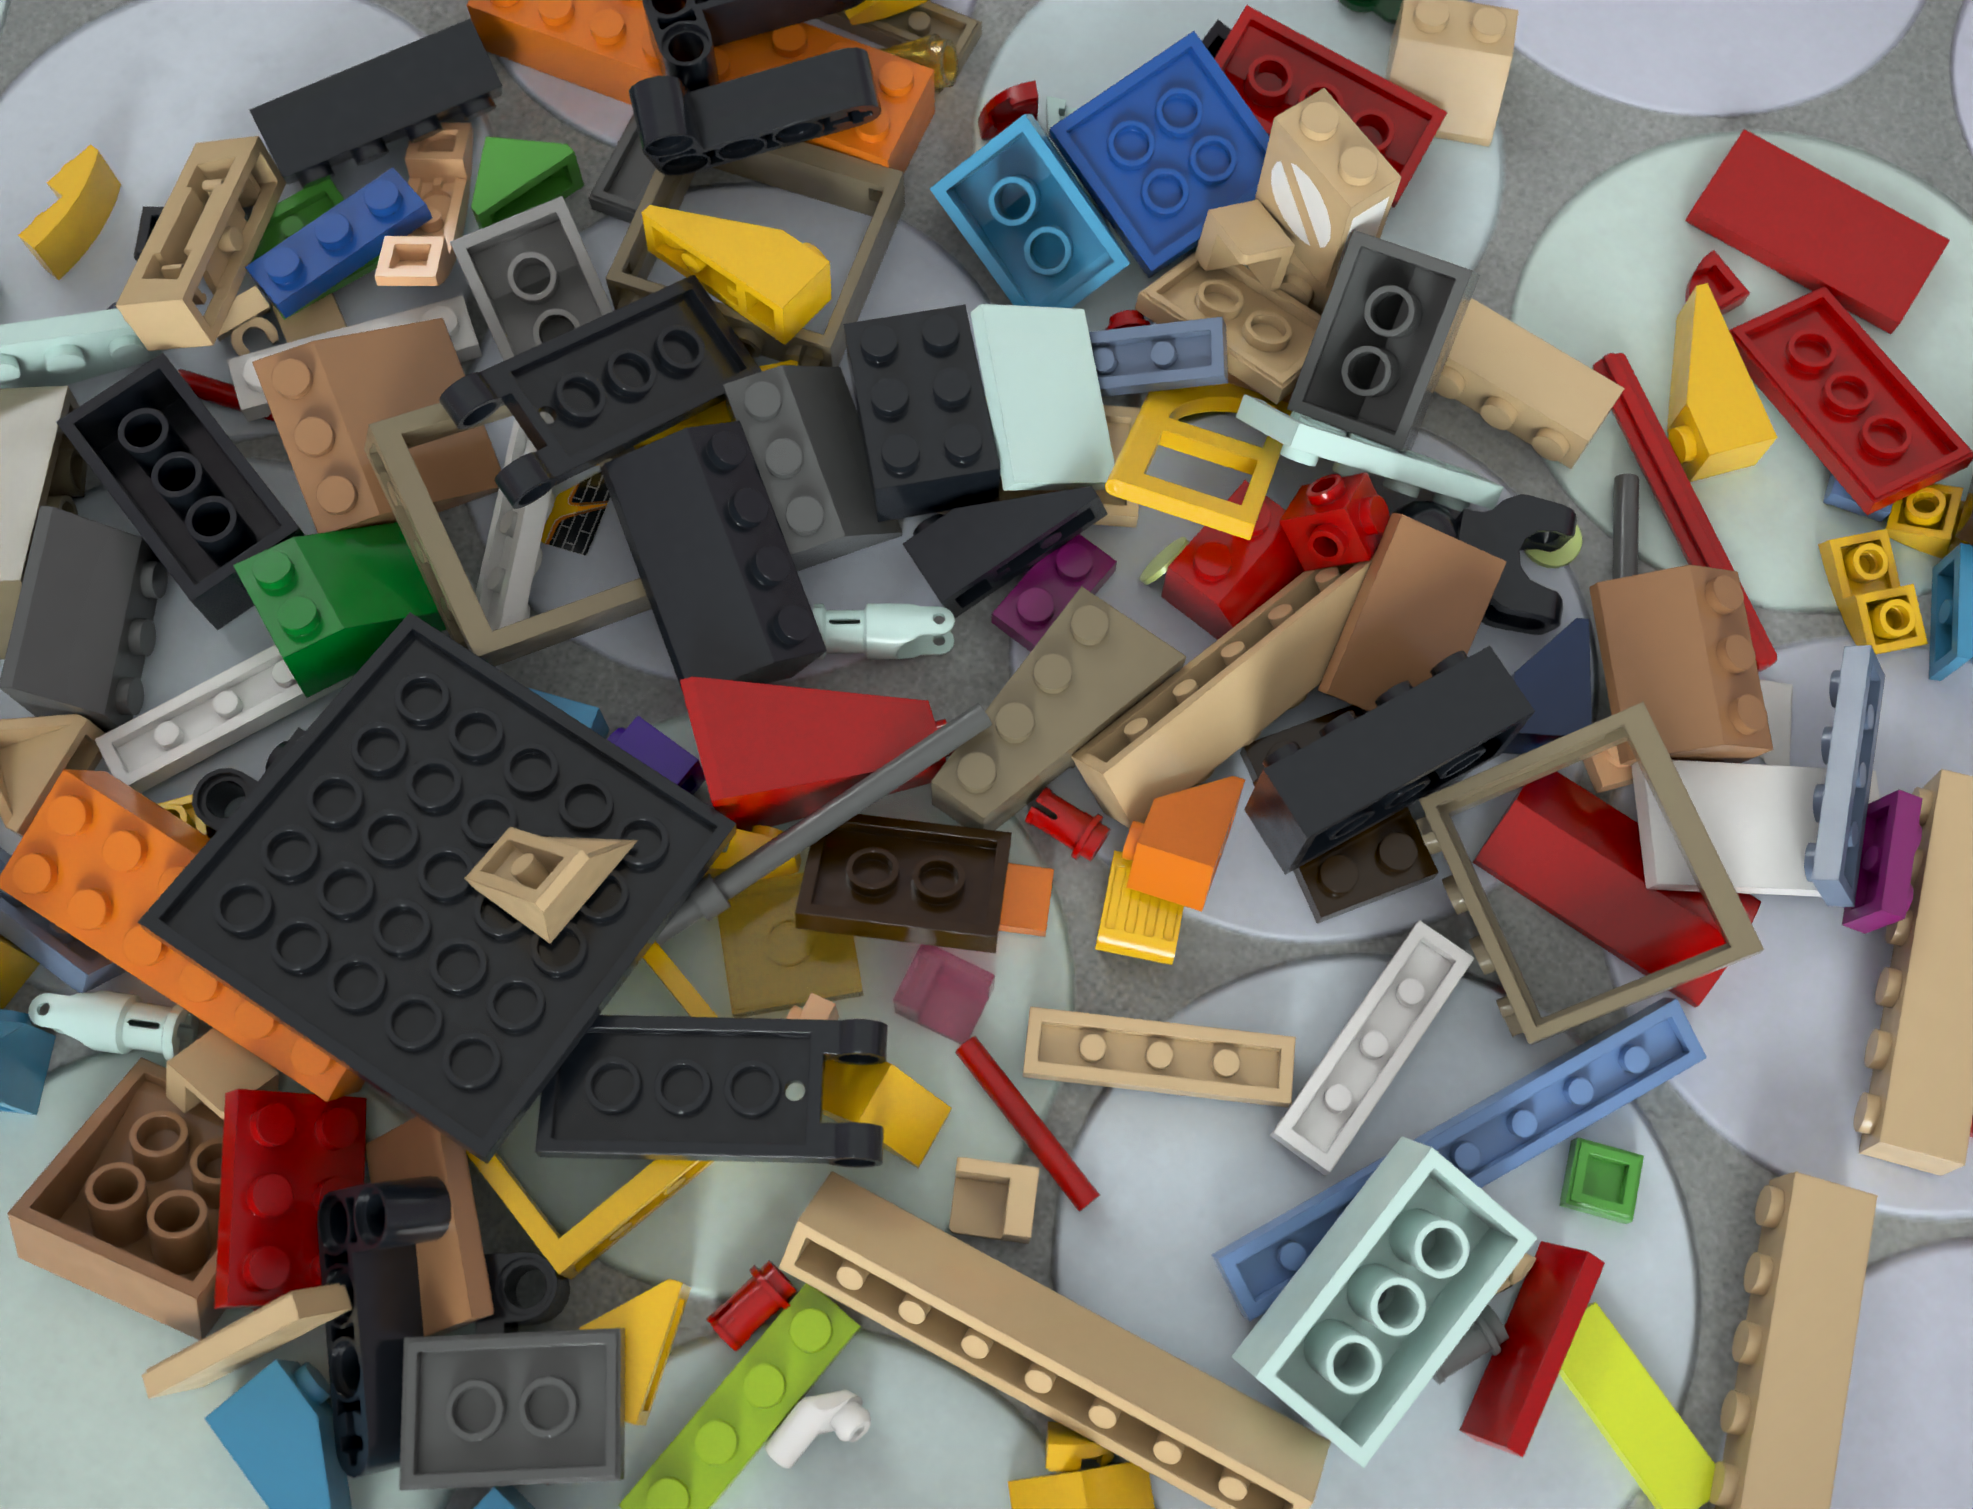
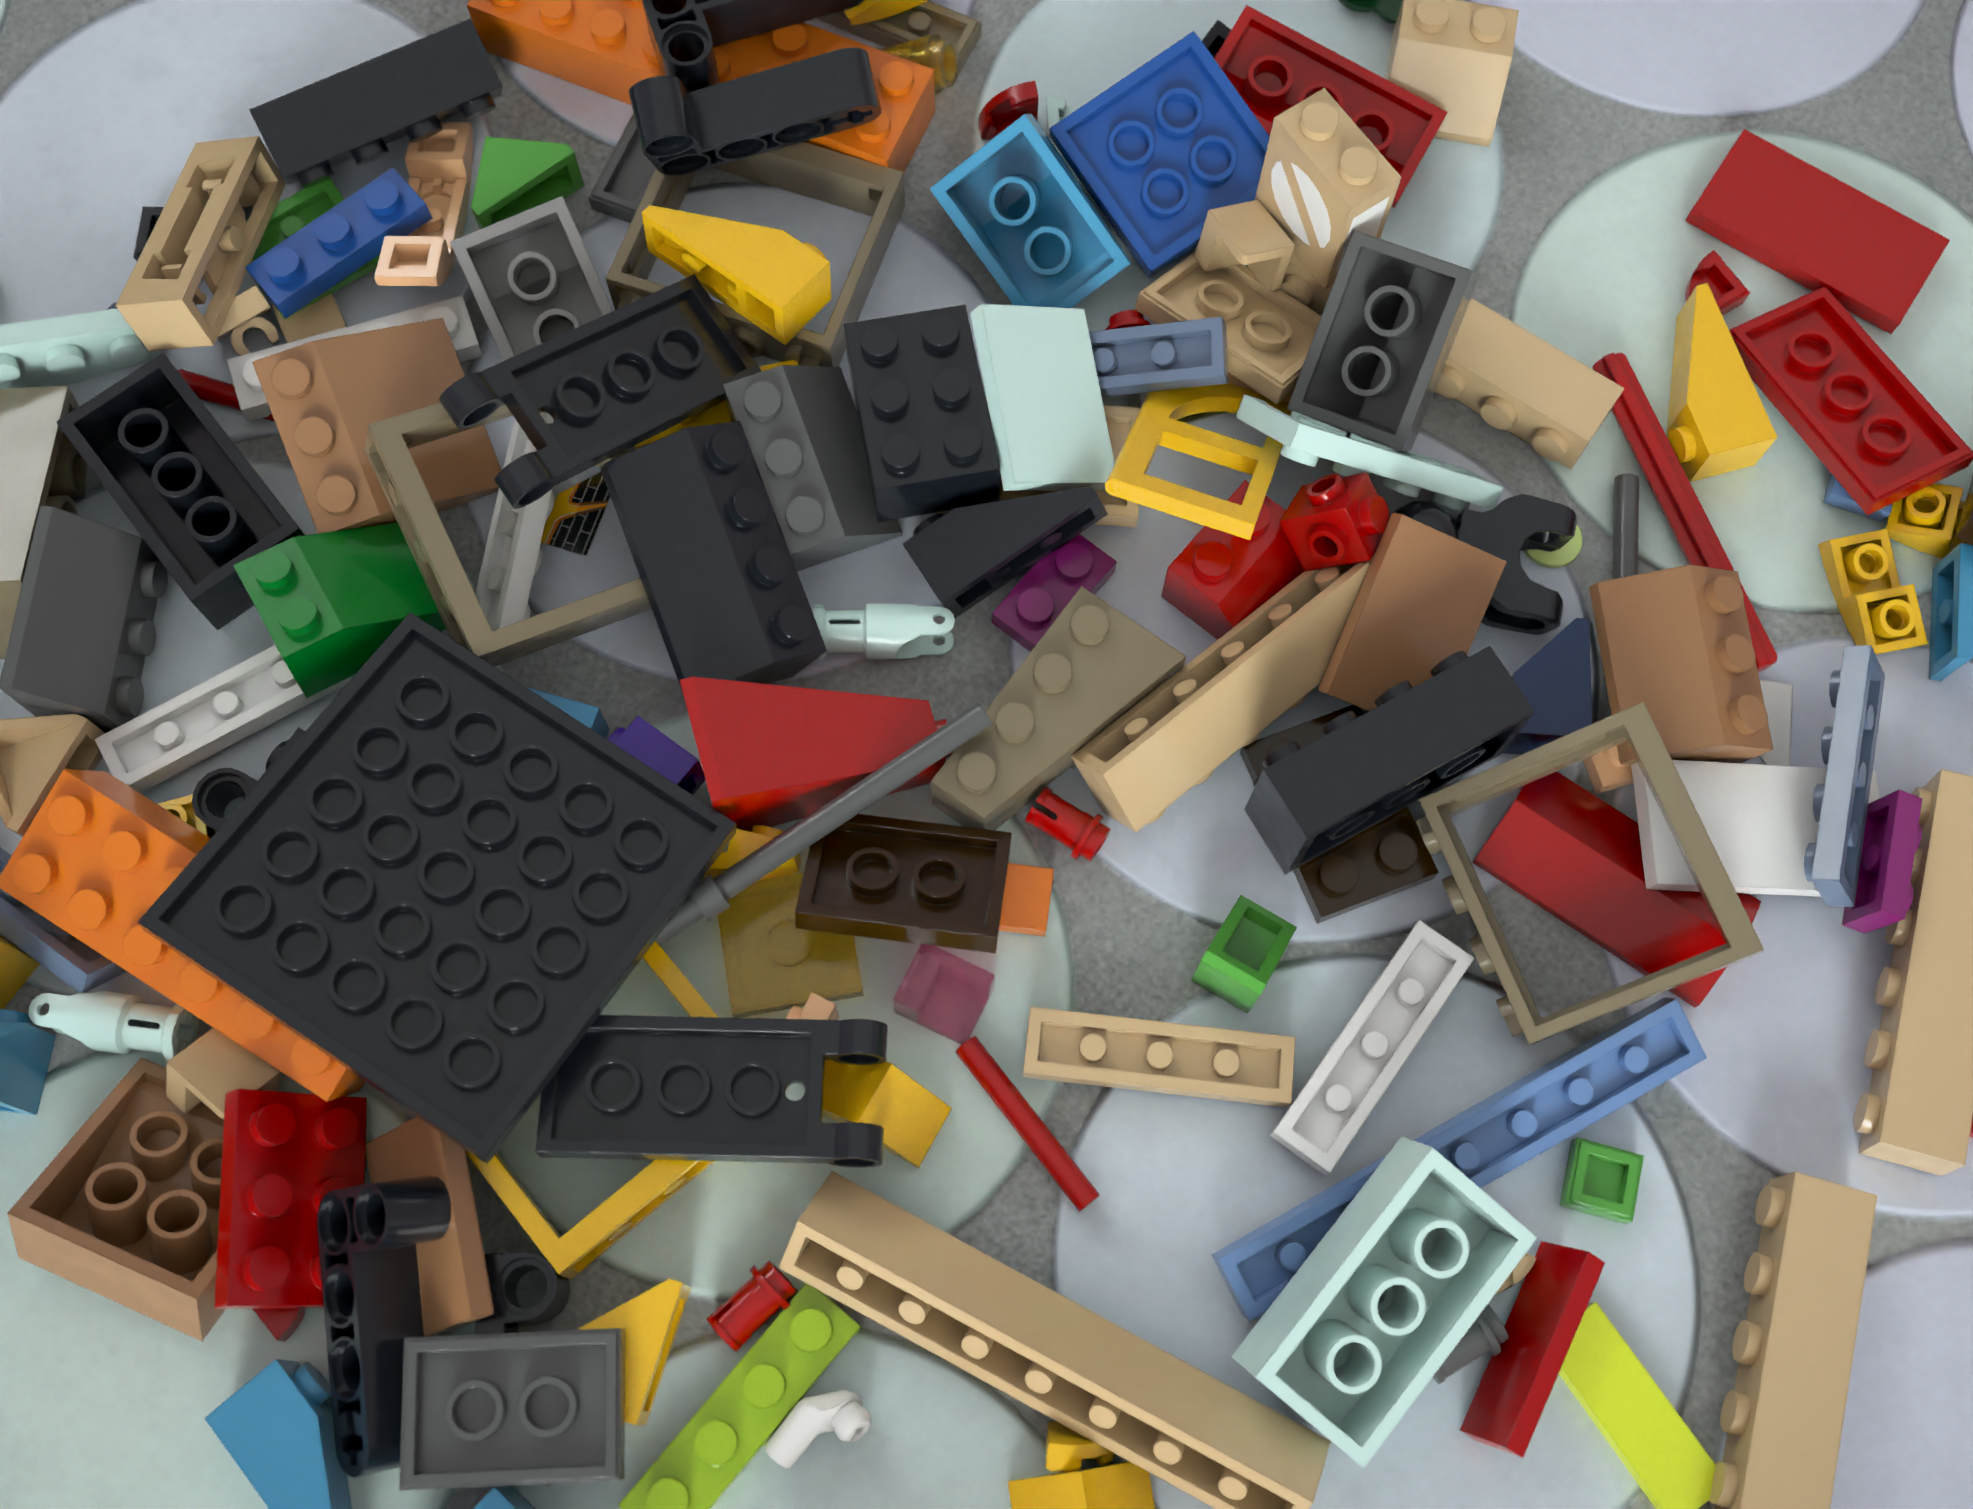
yellow slope [18,144,121,280] -> none
tan tile [142,1283,352,1399] -> none
tan slope [464,827,638,943] -> none
tan panel [949,1157,1039,1244] -> none
yellow piece [1095,850,1184,965] -> none
orange slope [1122,776,1245,912] -> none
yellowish green piece [1140,537,1190,585] -> none
none -> bright green slope [1191,895,1297,1014]

